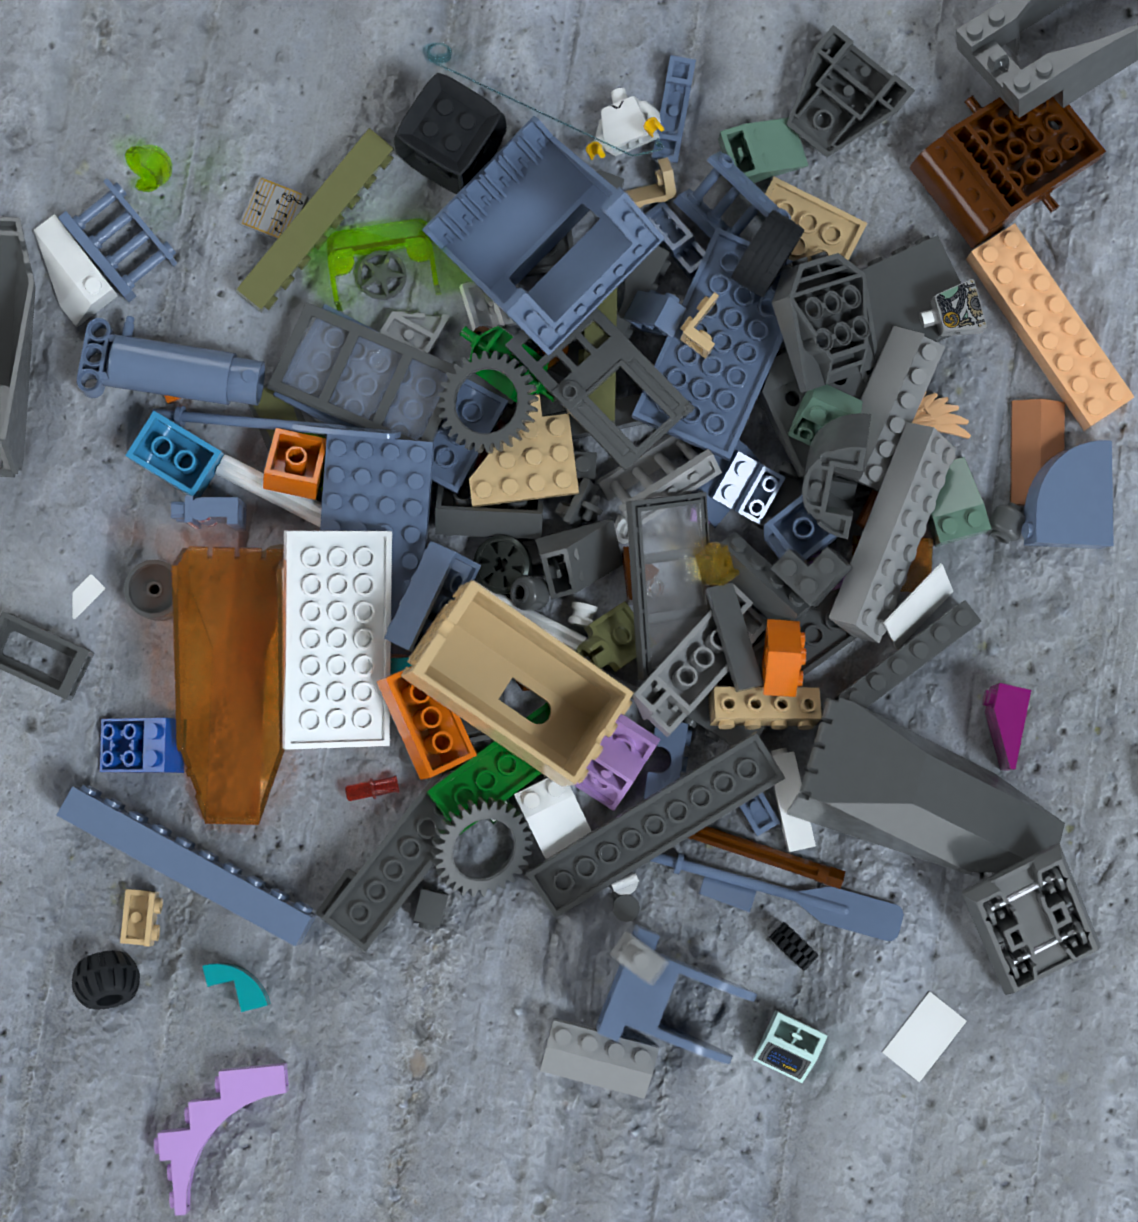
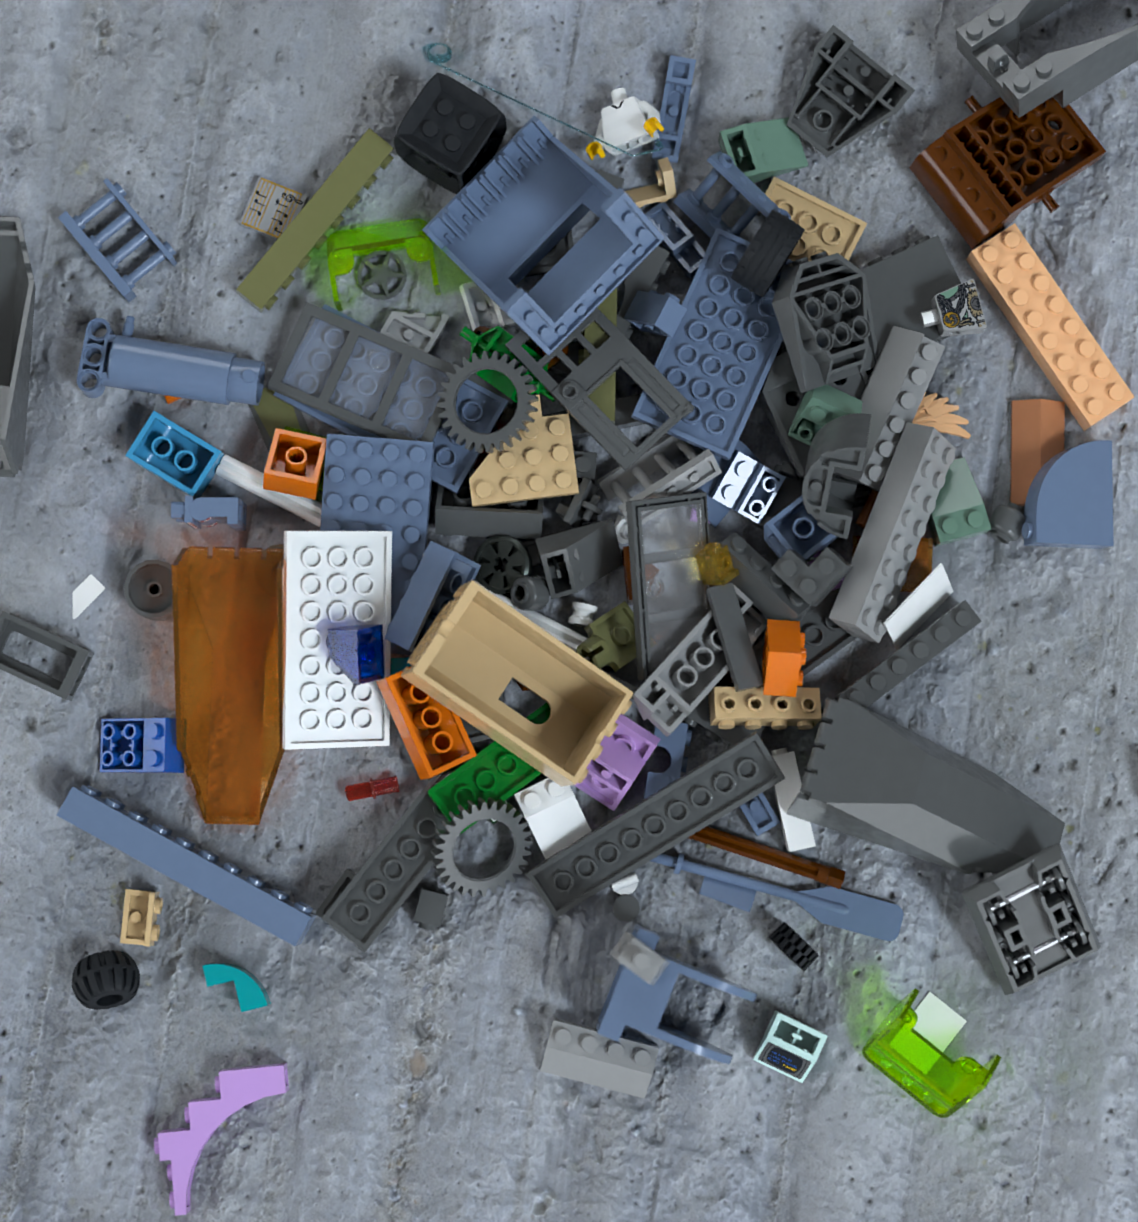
white wedge [34,214,118,327] -> none
clear neon green helmet [125,144,173,192] -> none
sand blue piece [151,406,401,439] -> none
tan bracket [680,292,719,359] -> none
magenta slope [982,683,1031,771] -> none
none -> clear blue slope [326,624,385,685]
none -> clear neon green windscreen [862,988,1001,1118]

